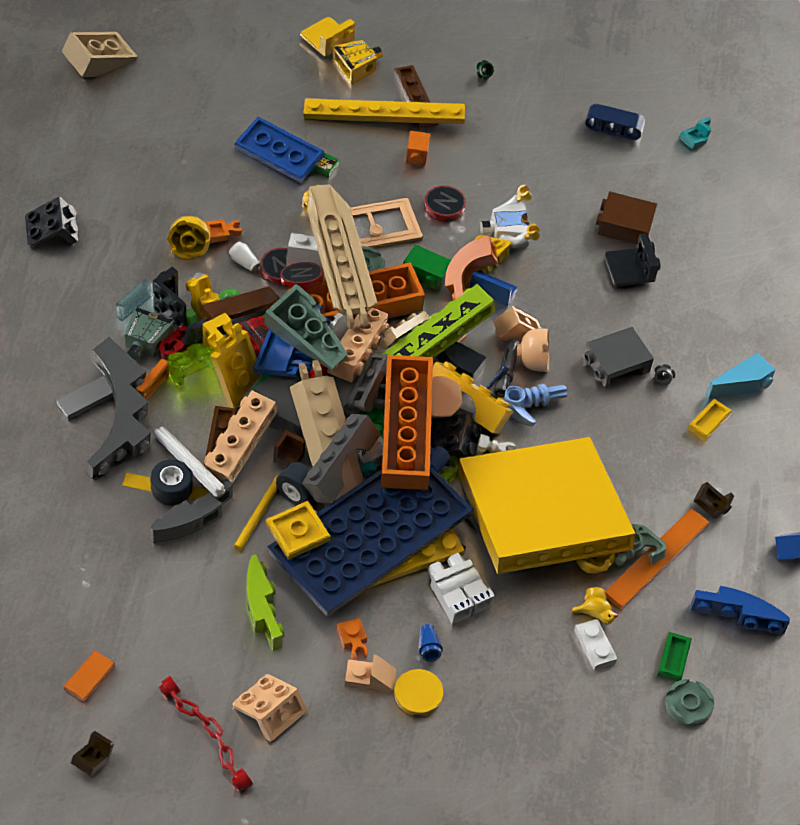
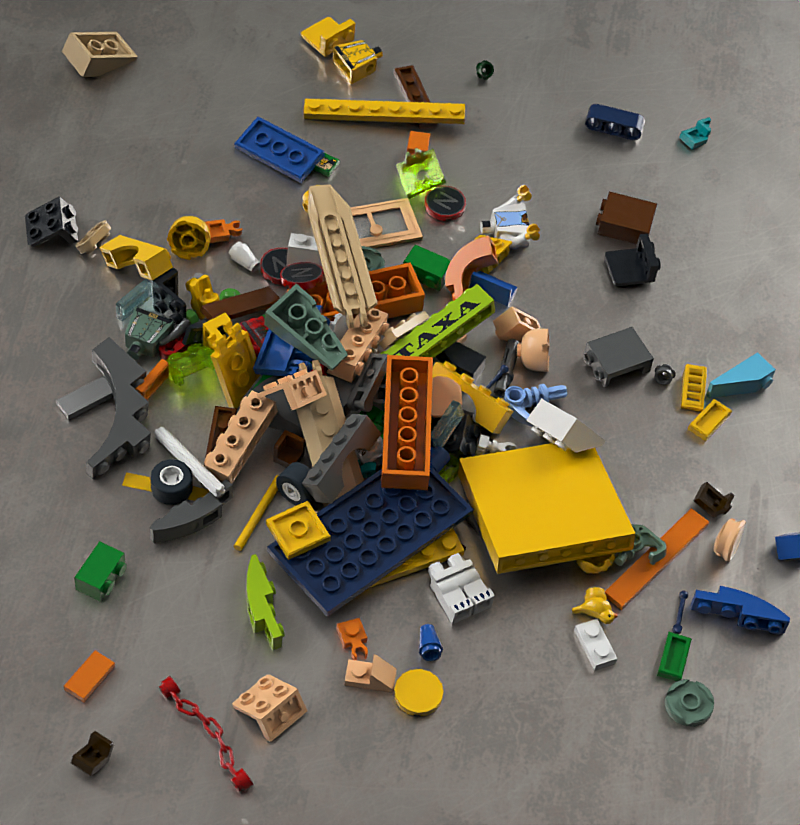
none -> green brick [74,541,127,602]
none -> tan plate [76,220,111,254]
none -> yellow arch [99,235,173,281]
none -> dark grey helmet [159,318,191,346]
none -> light nougat bracket [257,369,327,410]
none -> clear neon green piece [396,148,447,199]
none -> clear light blue tile [431,400,464,448]
none -> white slope [526,398,606,453]
none -> dark blue hinge [672,590,689,634]
none -> yellow slope [681,364,707,411]
none -> light nougat hat [714,518,746,562]

